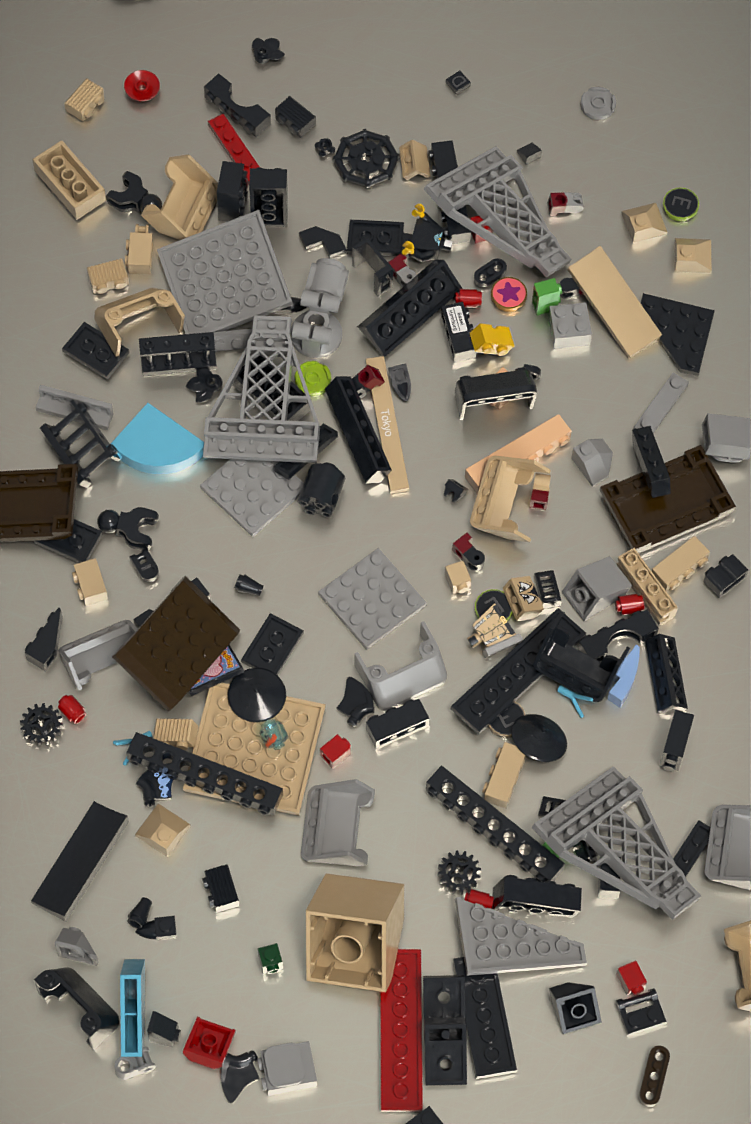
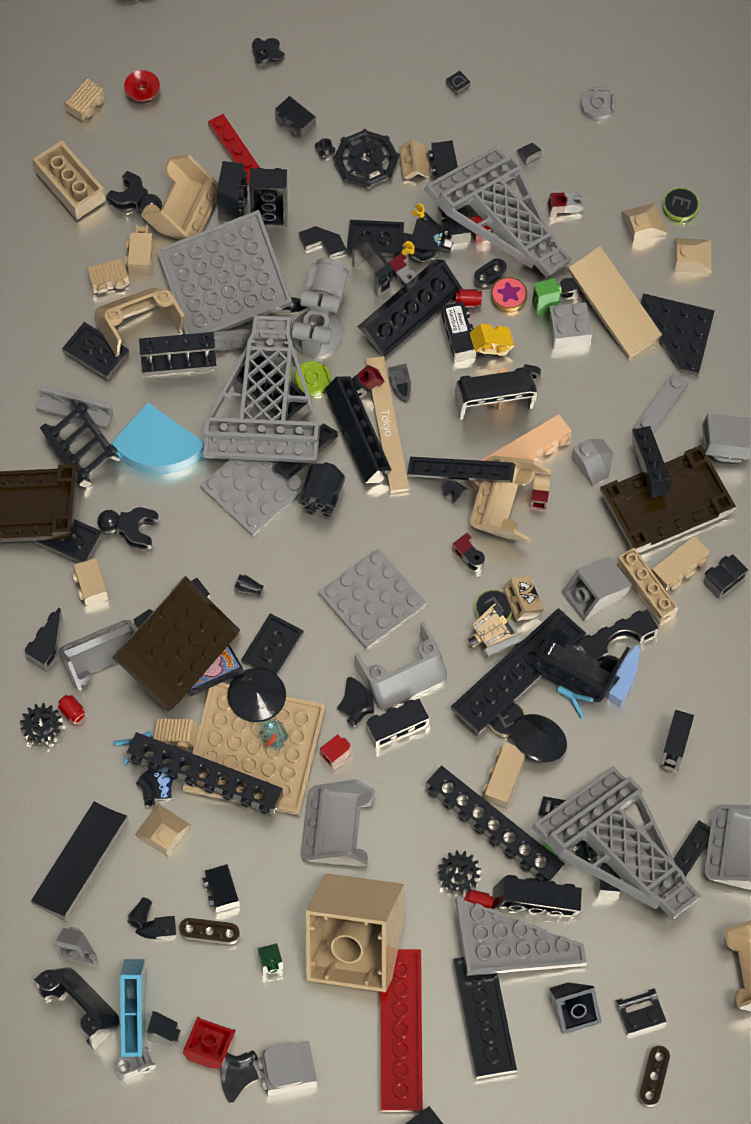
black plate [129,548,159,582] -> none
black plate [186,368,223,403] -> none
black arch [204,73,271,137] -> none
black bracket [423,975,467,1086] -> none
tan brick [445,561,471,594] -> none
black slope [534,570,562,609] -> none
red brick [615,594,644,615] -> none
red brick [616,960,647,995] -> none
black fence [645,634,688,713] -> none
none -> dark brown plate [179,918,240,945]
none -> black plate [407,456,516,483]

